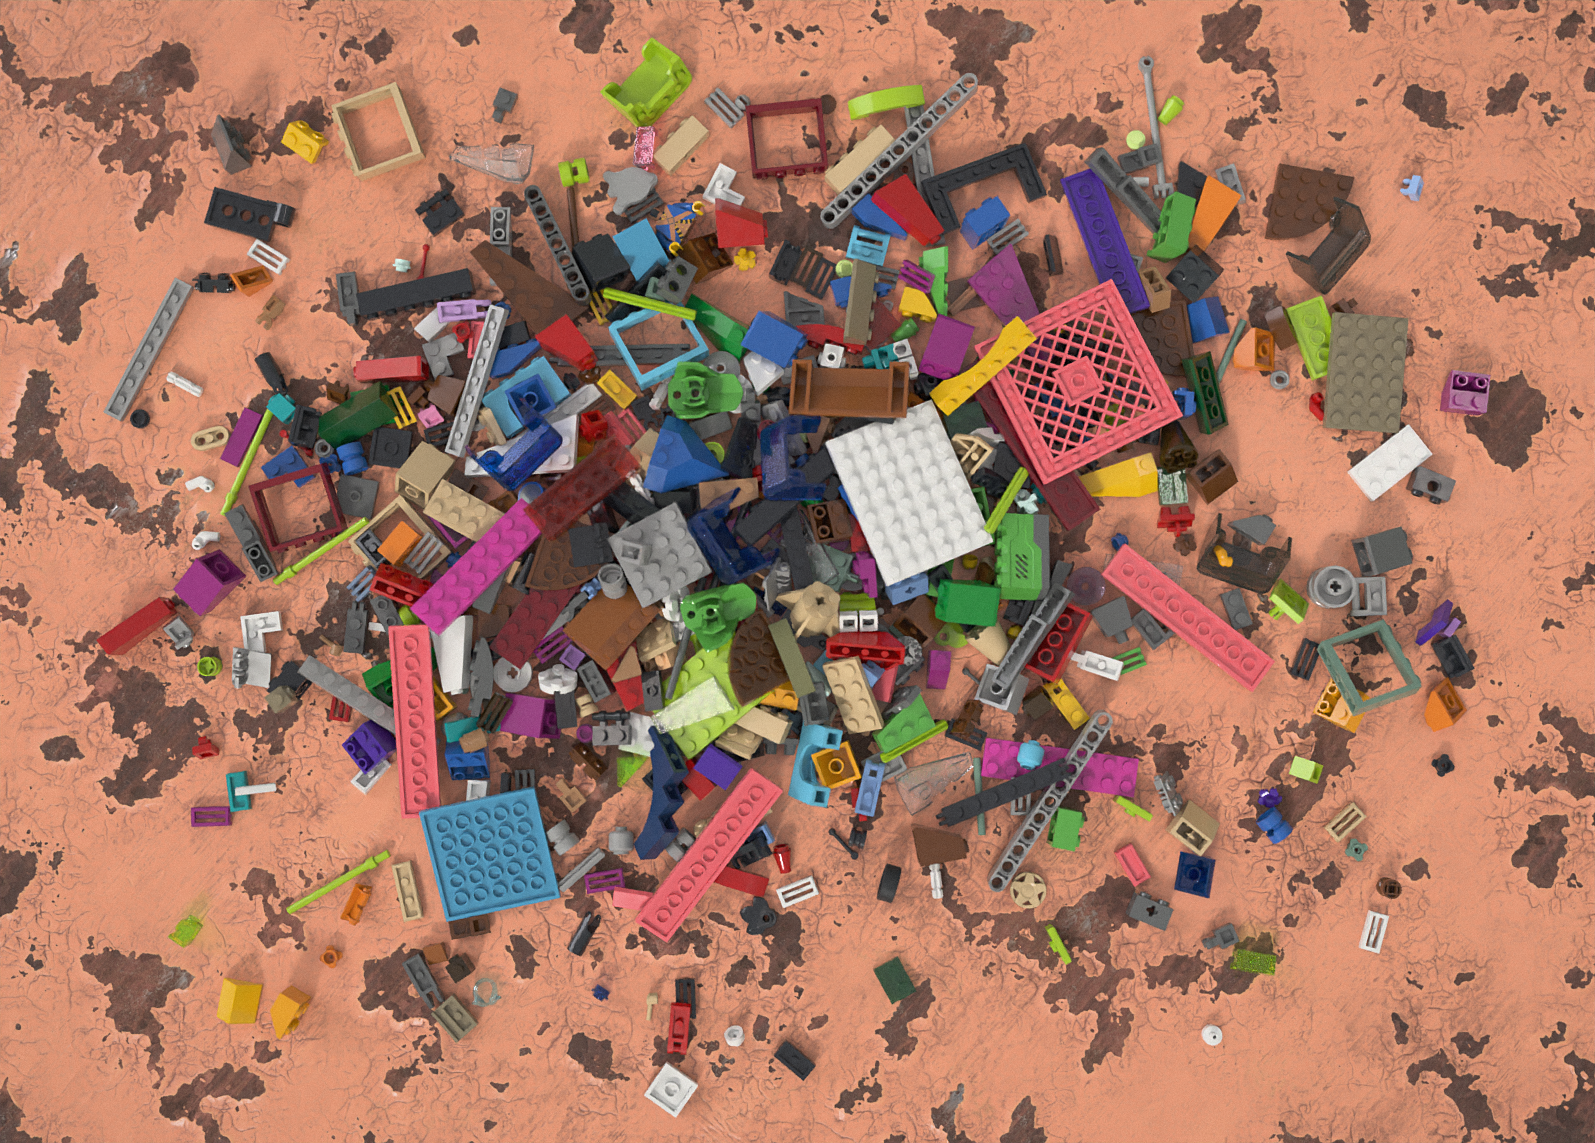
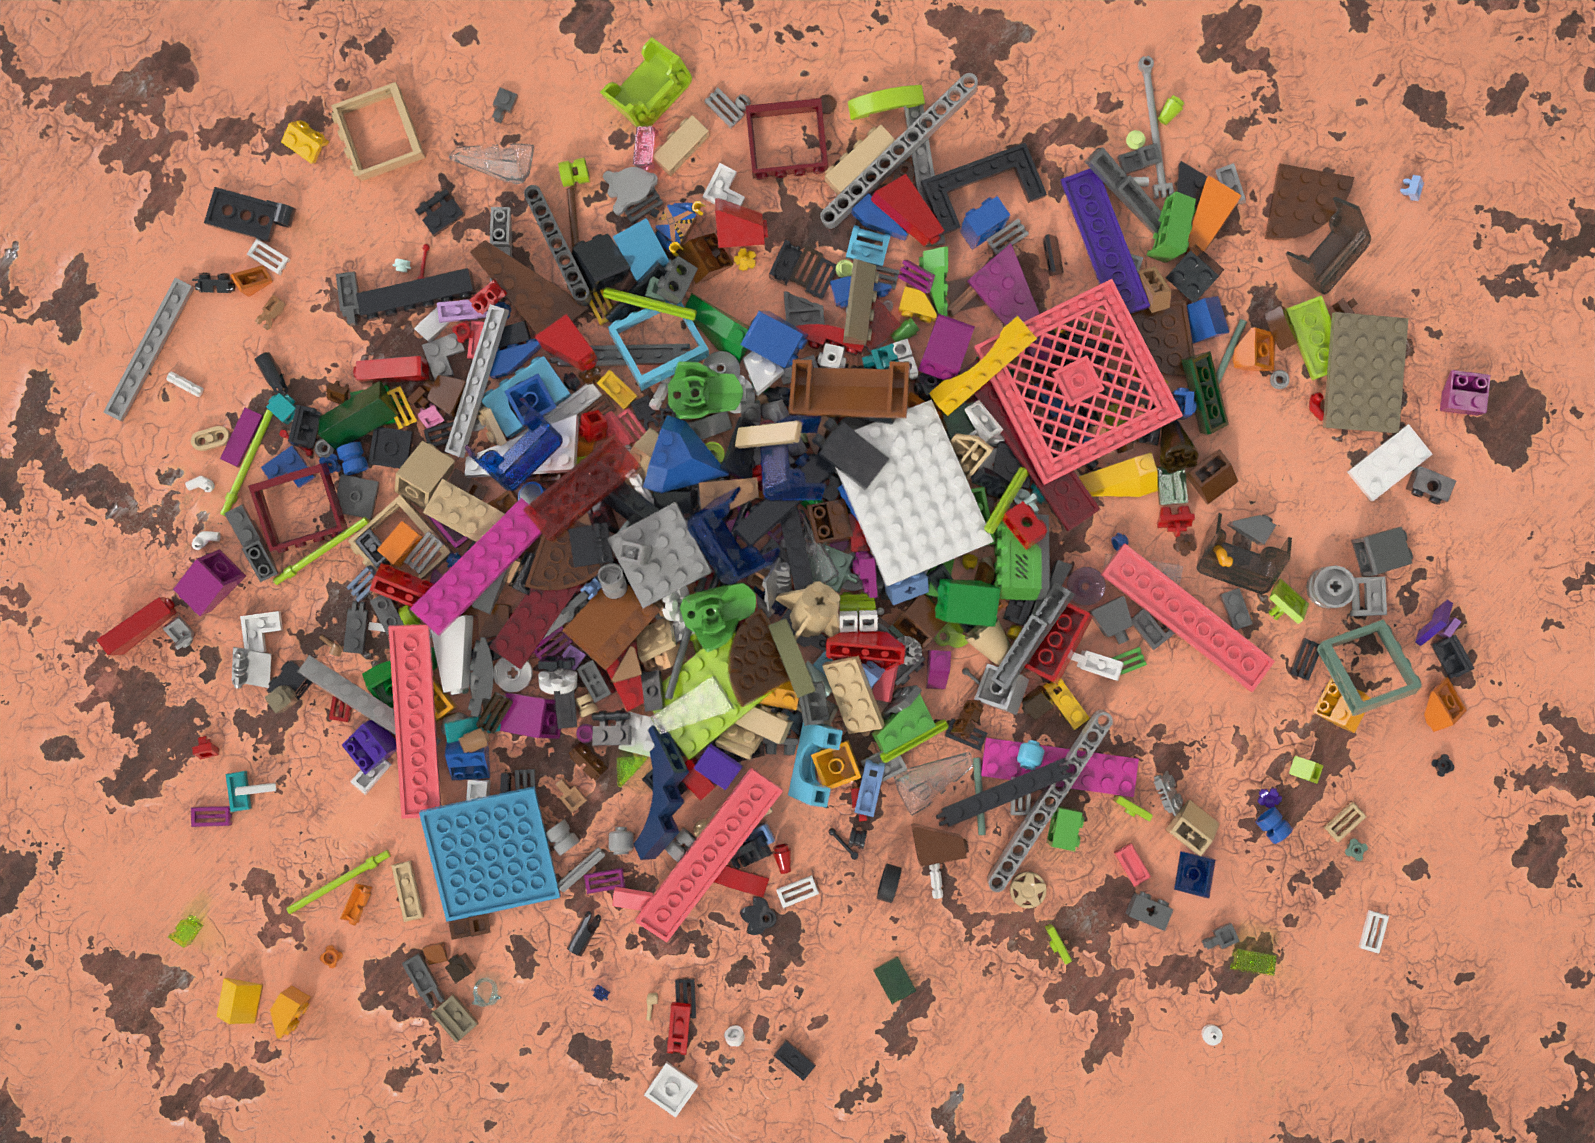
black plate [130,409,150,429] -> none
lime wheel [197,657,223,676] -> none
dark grey slope [211,115,252,175] -> none
reddish brown wheel [1376,877,1402,899] -> none
none -> red hips [469,279,507,315]
none -> black plate [538,655,575,672]
none -> tan tile [735,421,802,448]
none -> black tile [812,418,890,490]
none -> white slope [965,400,1003,443]
none -> red brick [1002,501,1048,550]

